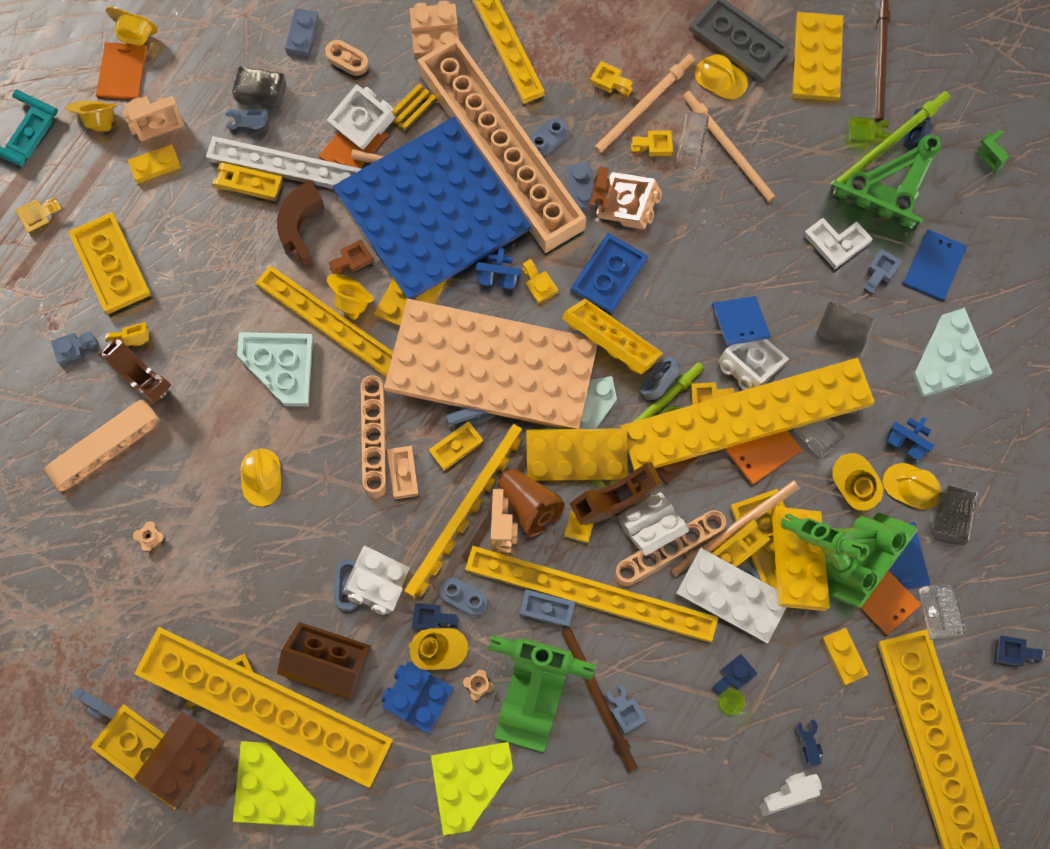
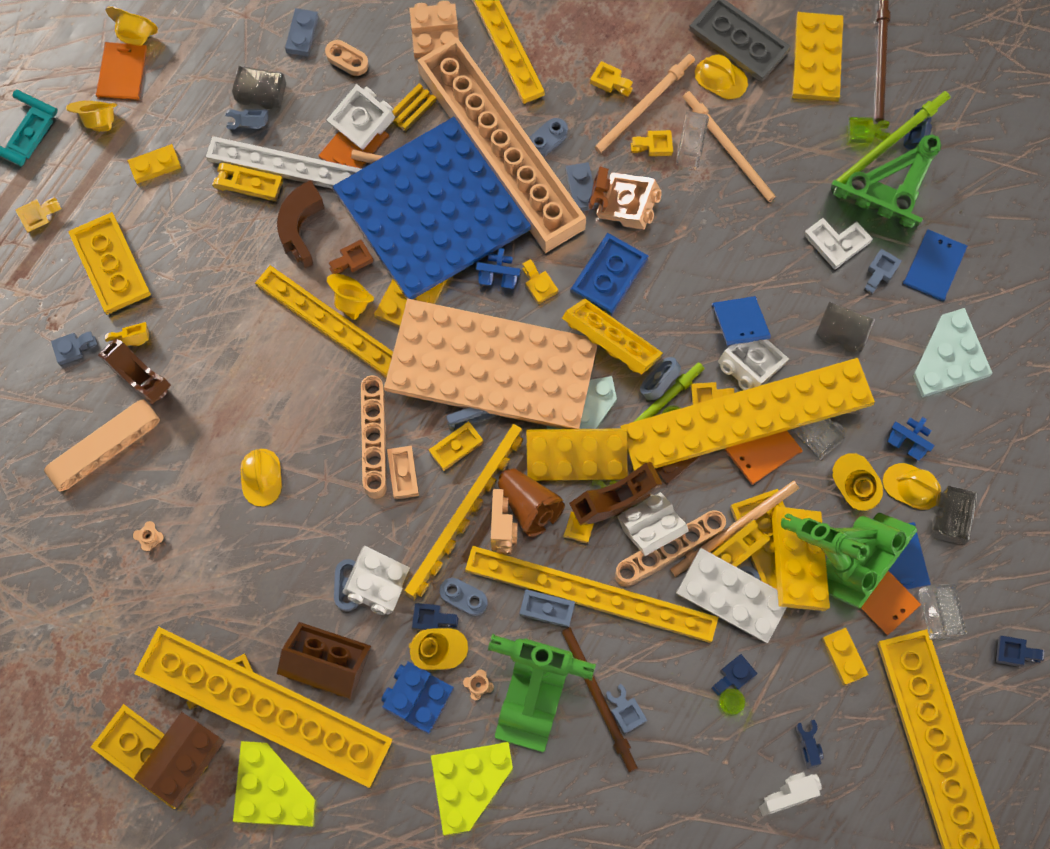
sand blue plate [71,687,118,719] -> none
light nougat plate [122,96,185,142] -> none
light aqua plate [237,332,313,407] -> none
bright green bracket [977,130,1009,173] -> none

